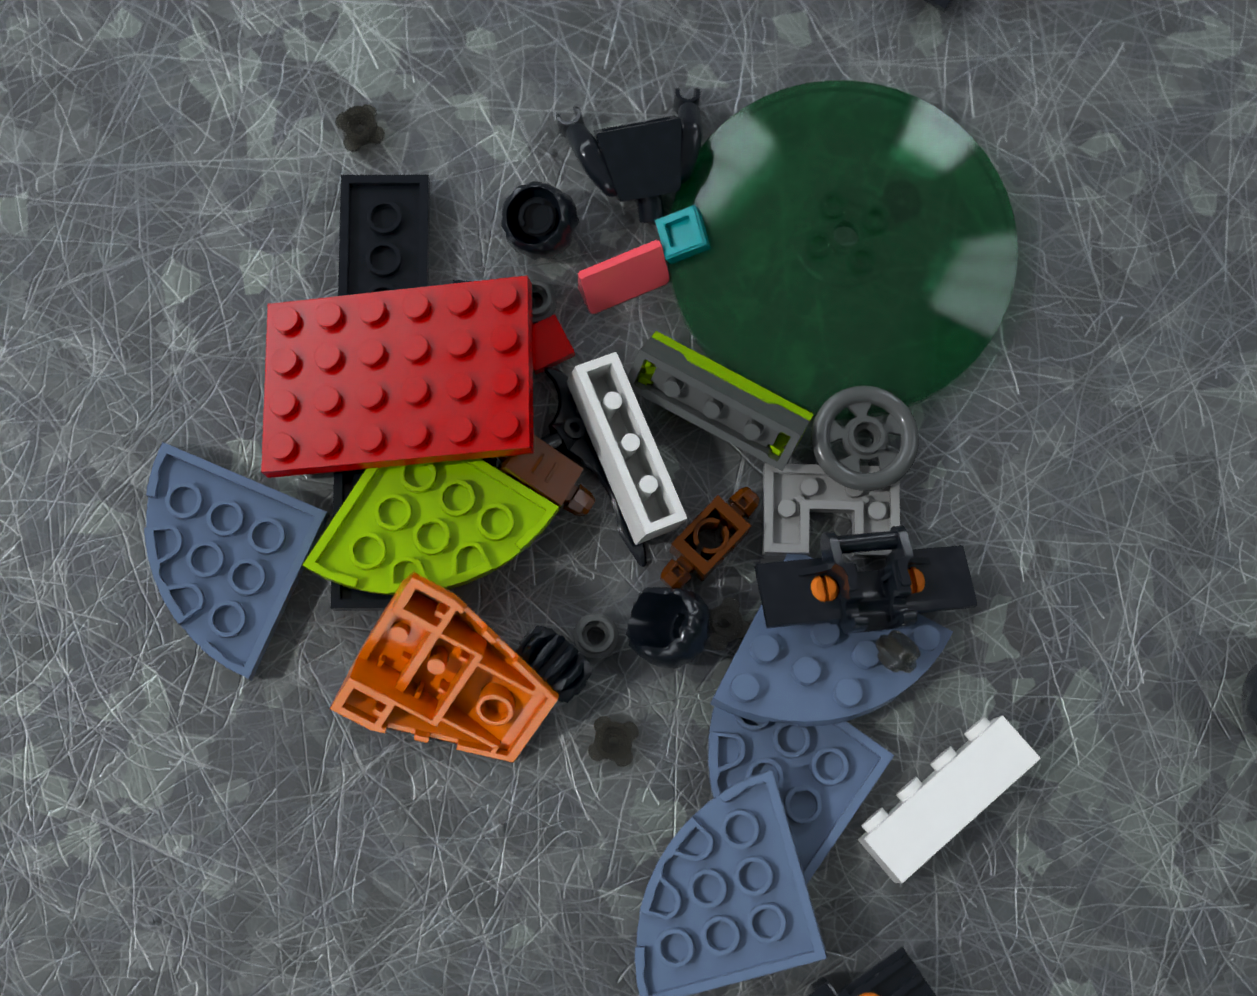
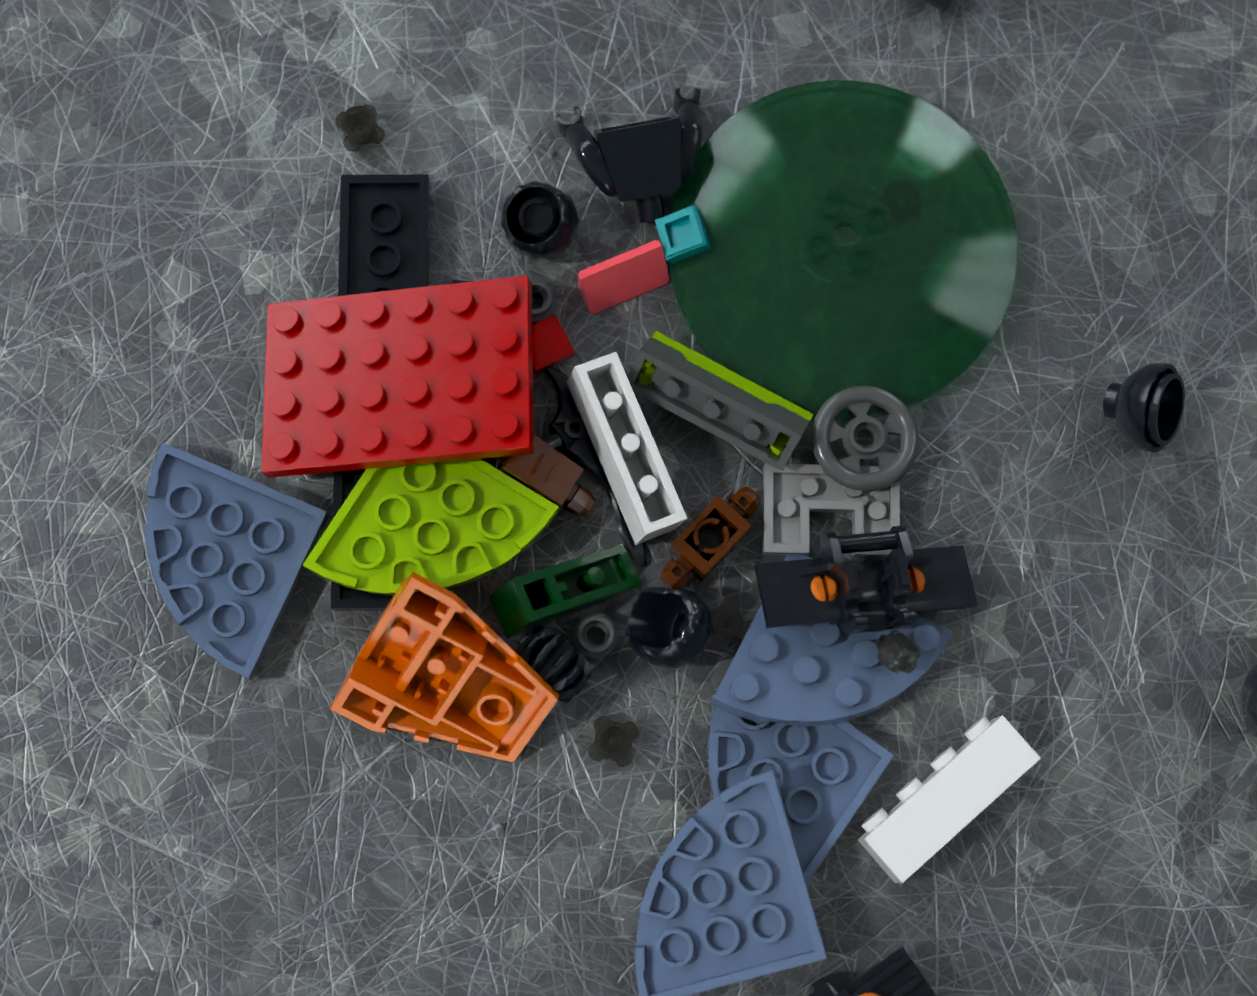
none -> dark green slope [489,543,642,639]
none -> black piece [1103,363,1185,453]

